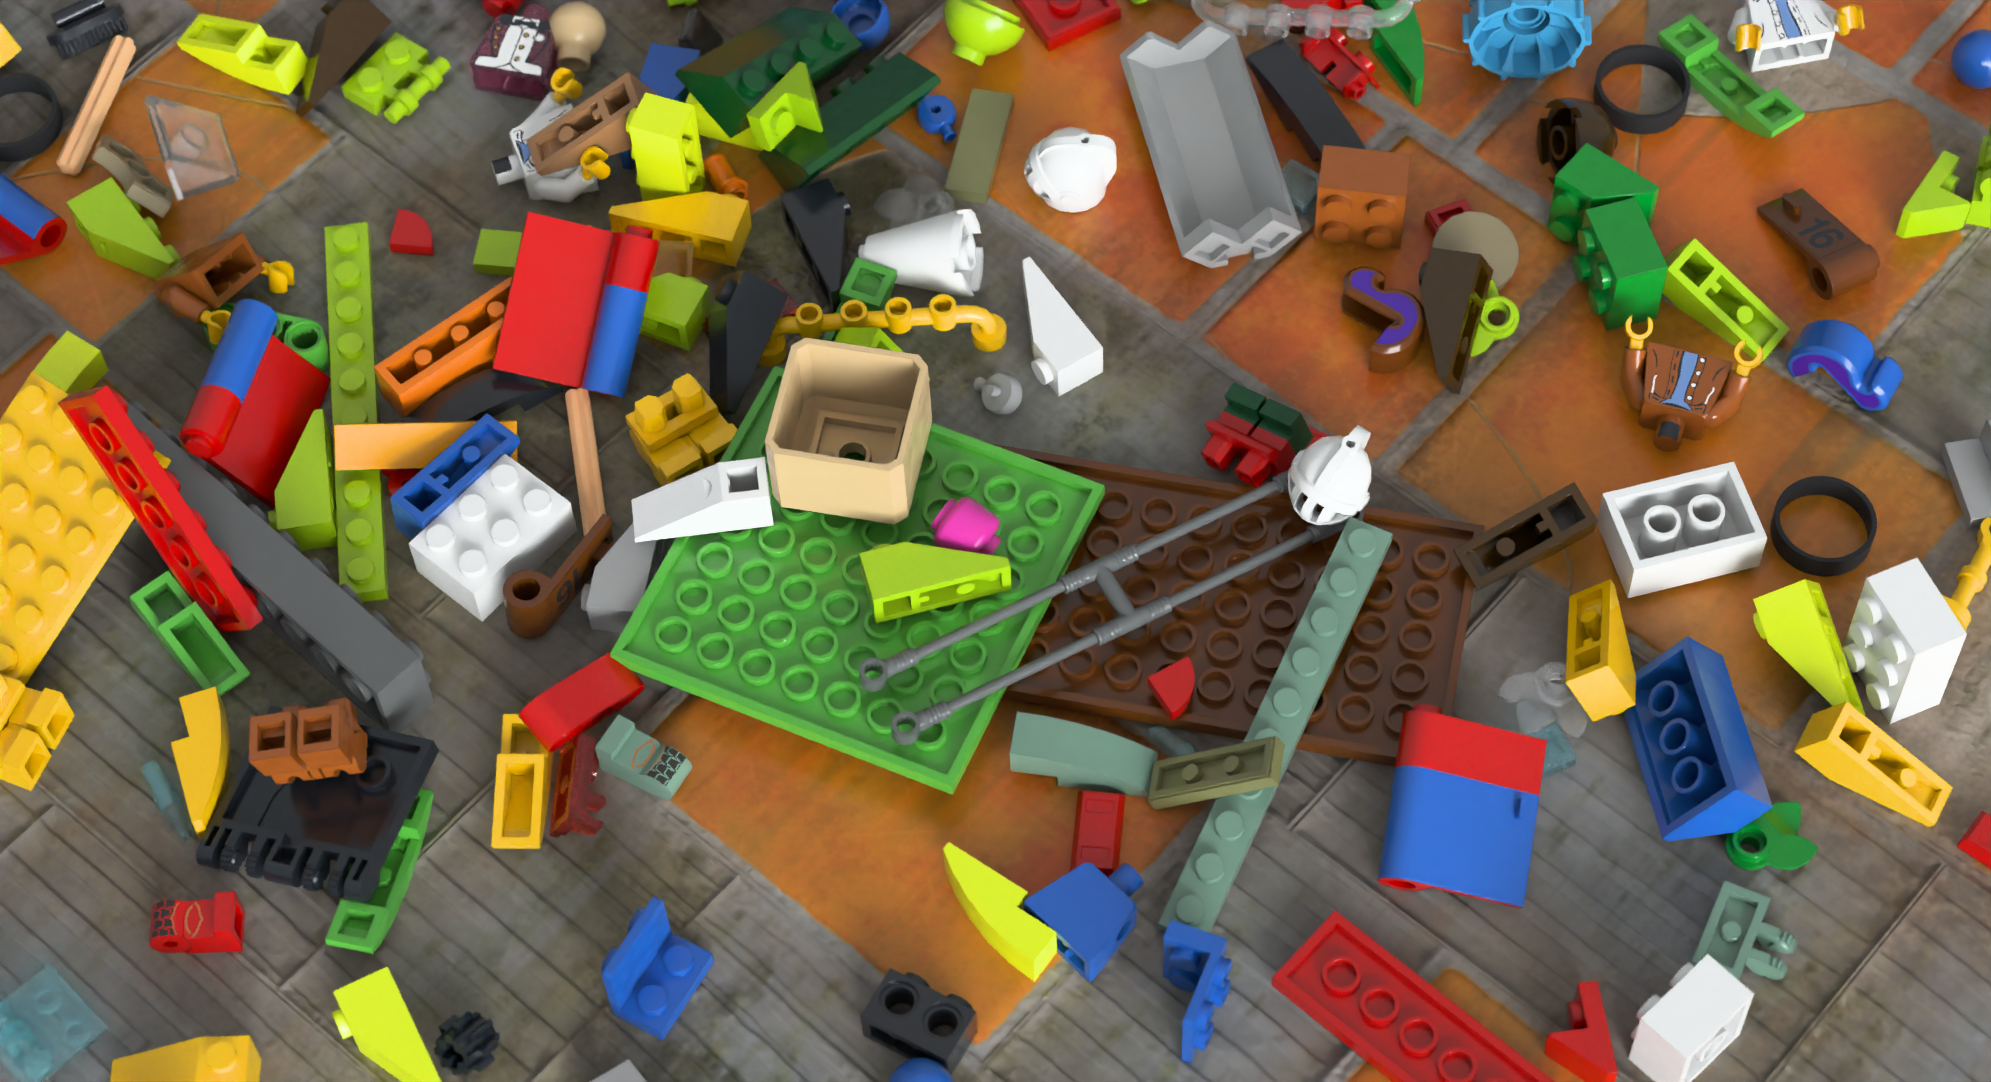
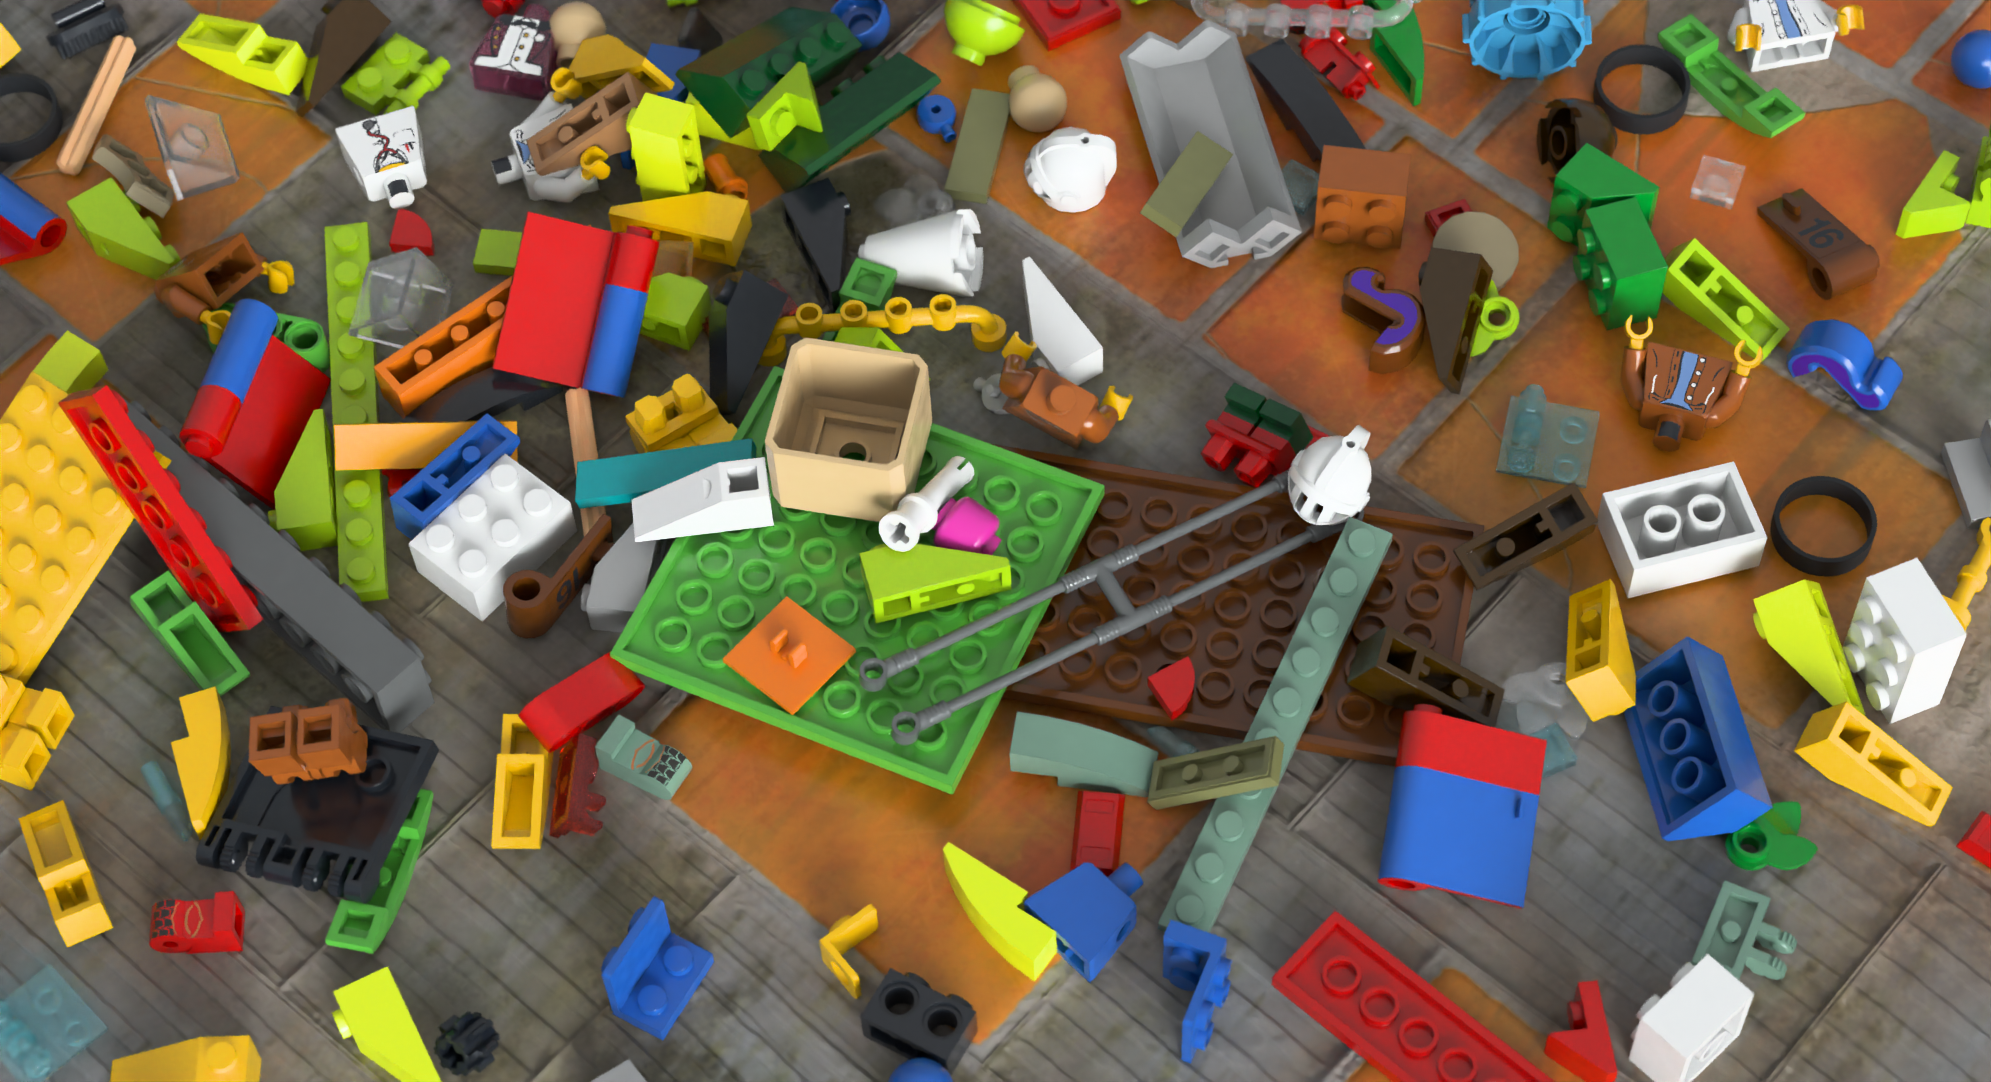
none -> yellow slope [18,800,113,947]
none -> white torso [335,106,427,209]
none -> clear slope [348,247,454,349]
none -> yellow slope [568,34,675,100]
none -> teal tile [575,438,756,509]
none -> orange piece [723,596,856,715]
none -> yellow bracket [819,904,879,999]
none -> white pin [879,456,974,552]
none -> dark orange torso [999,331,1133,450]
none -> tan piece [1008,65,1067,133]
none -> olive tile [1140,131,1233,237]
none -> dark brown slope [1347,626,1505,727]
none -> clear light blue hinge [1496,384,1600,489]
none -> clear plate [1690,155,1746,210]

